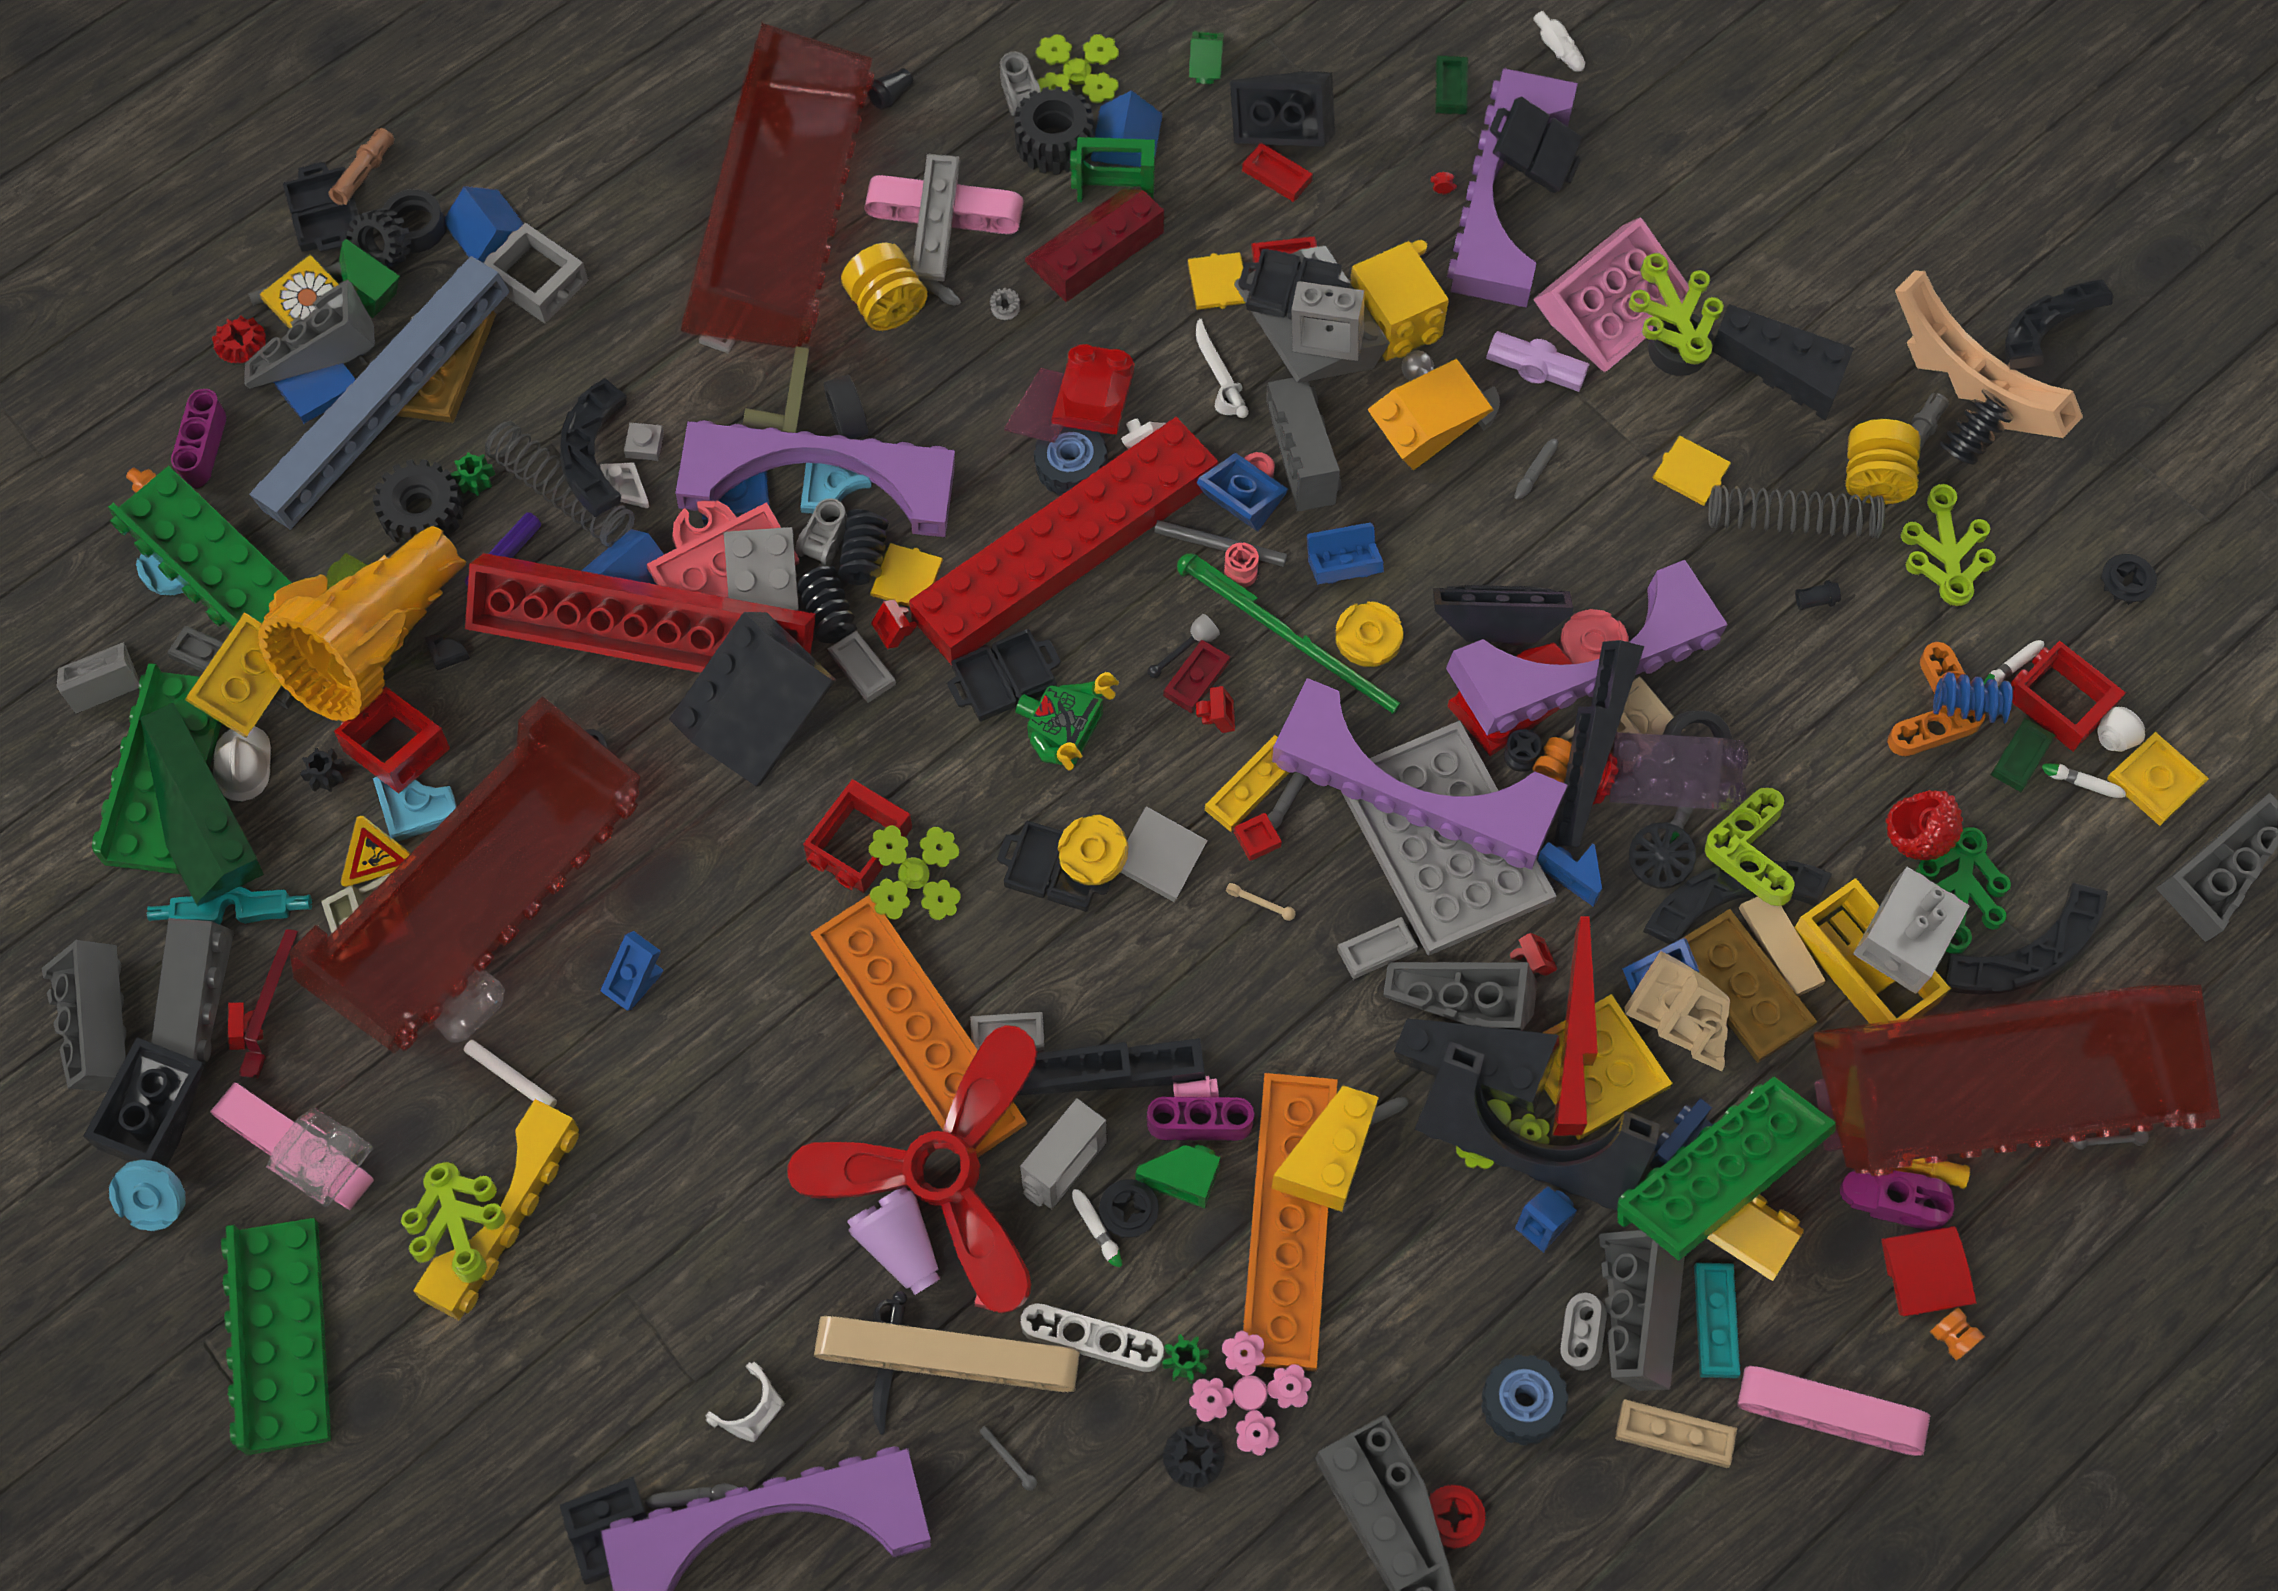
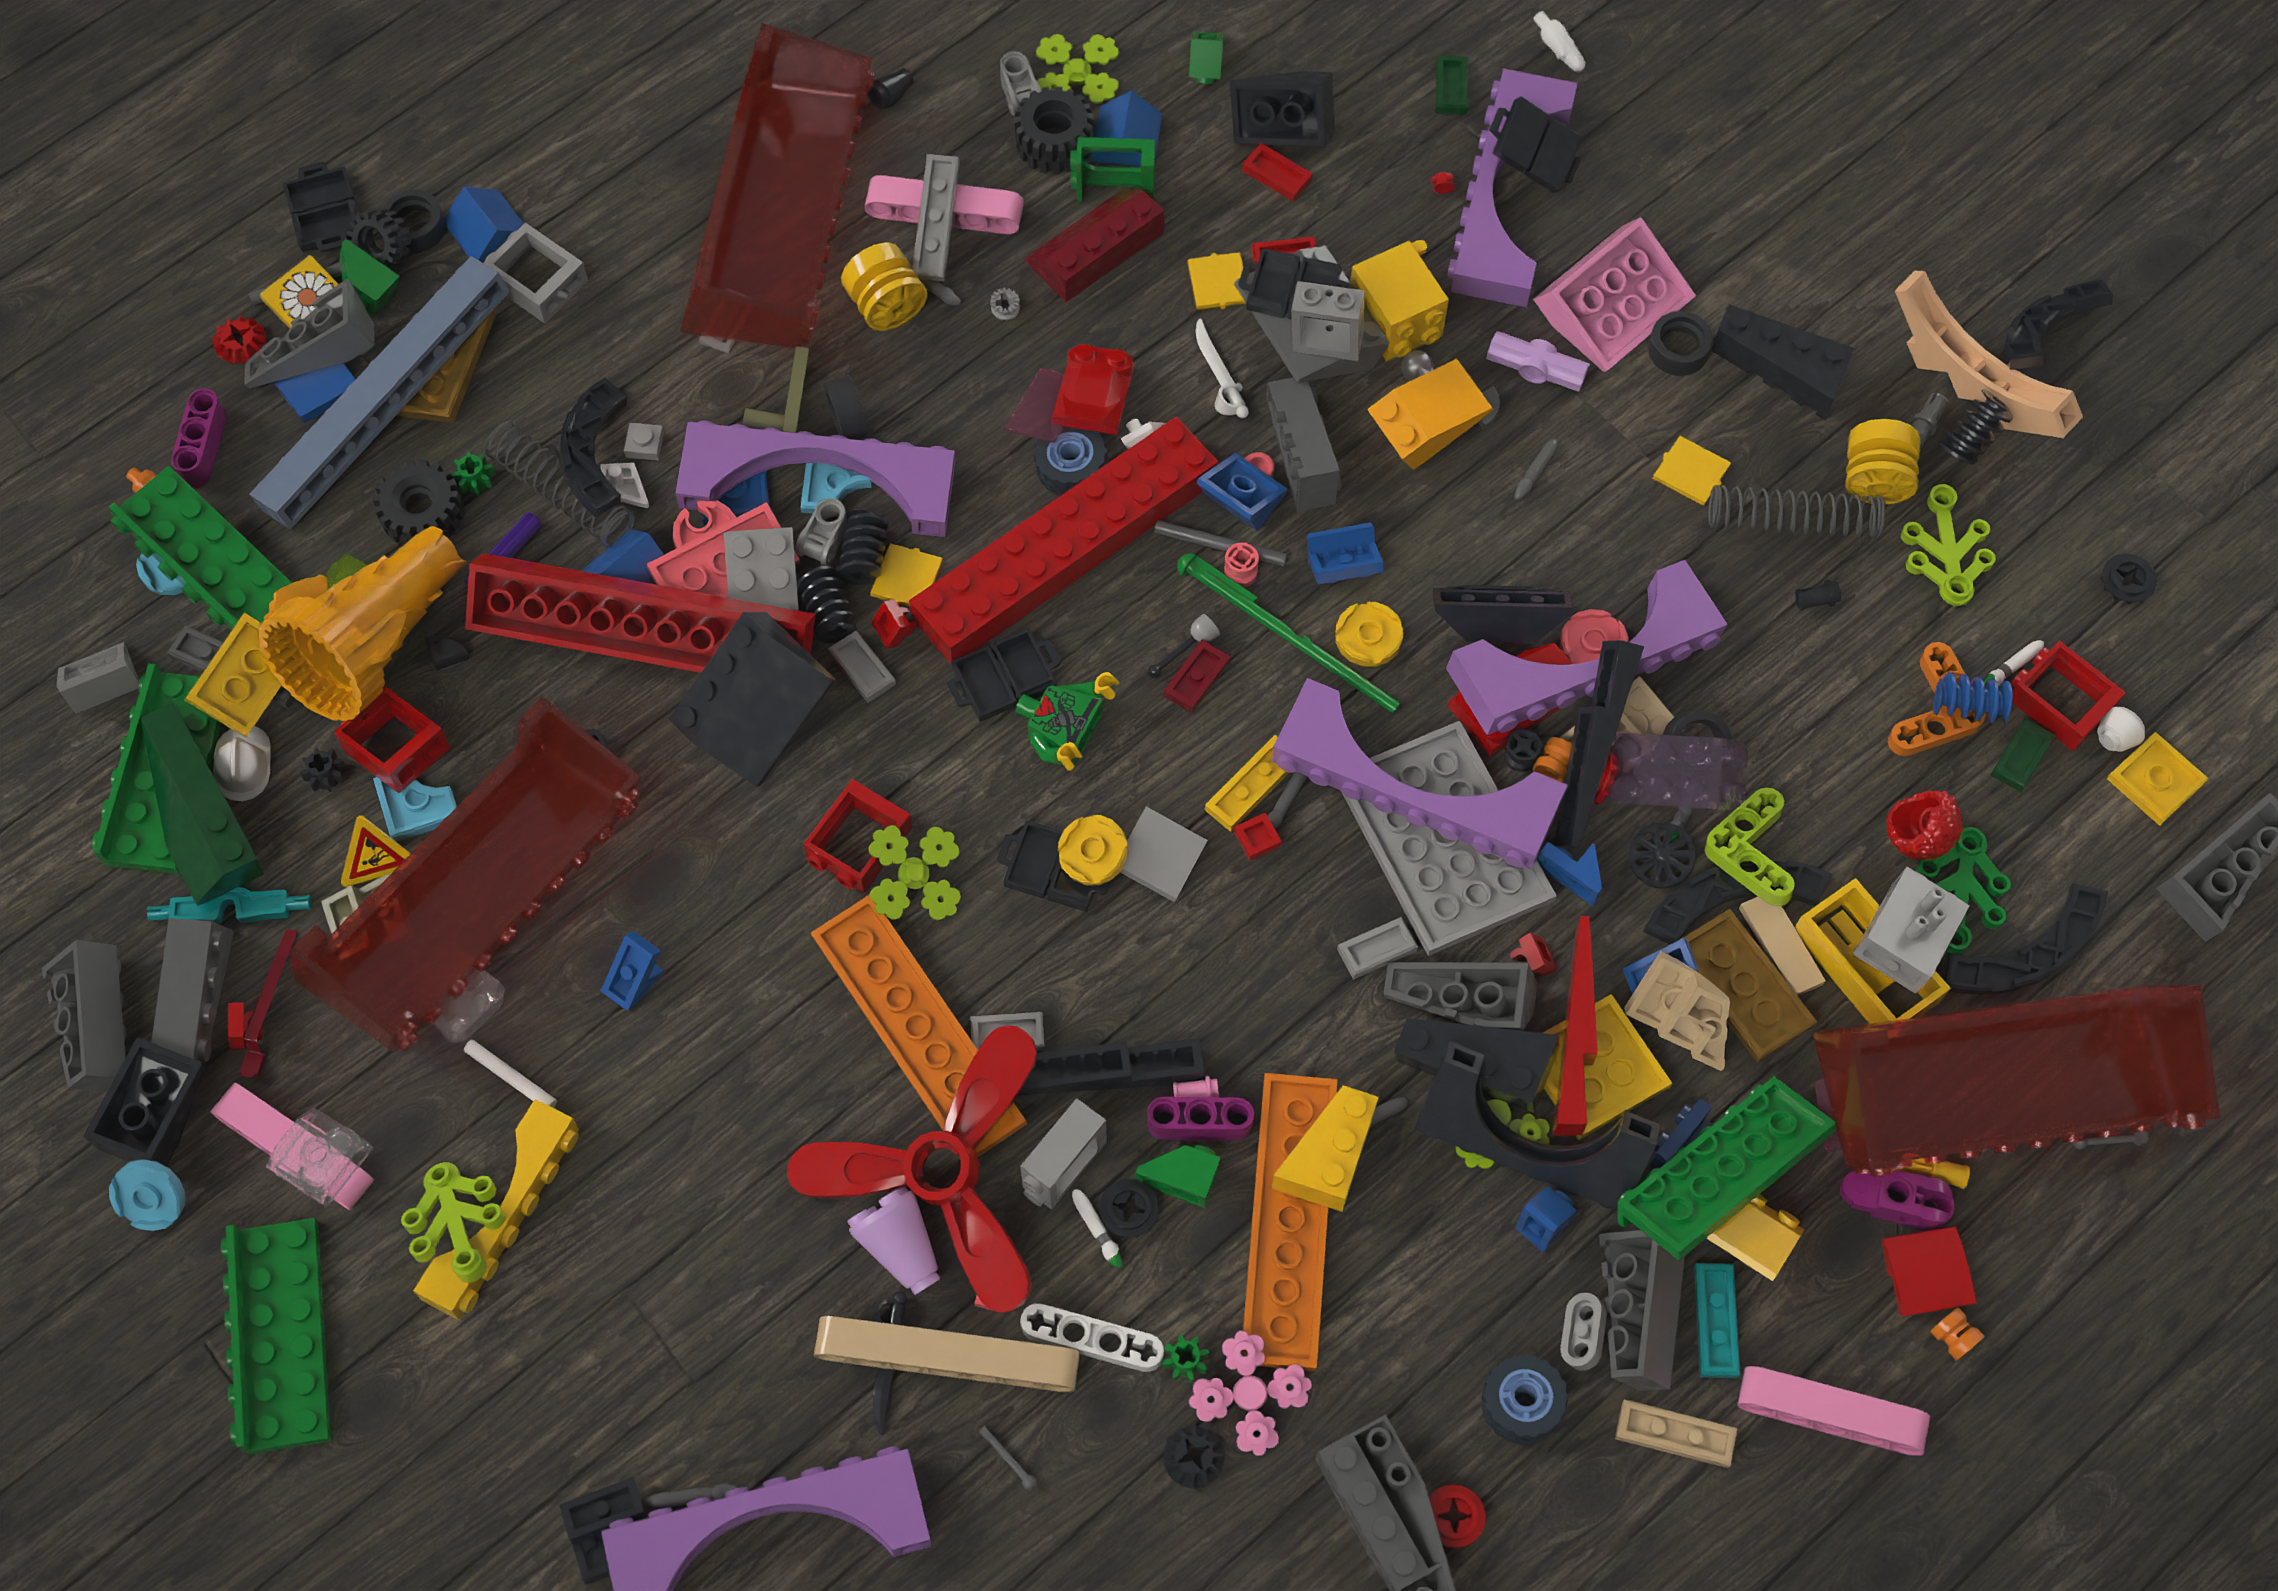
nougat pin [329,128,394,205] -> none
white helmet [706,1362,785,1442] -> none
red tile [1196,686,1235,733] -> none
tan hinge [1226,883,1296,921] -> none
lime plant [1629,253,1724,364] -> none
white piece [2042,763,2126,798] -> none

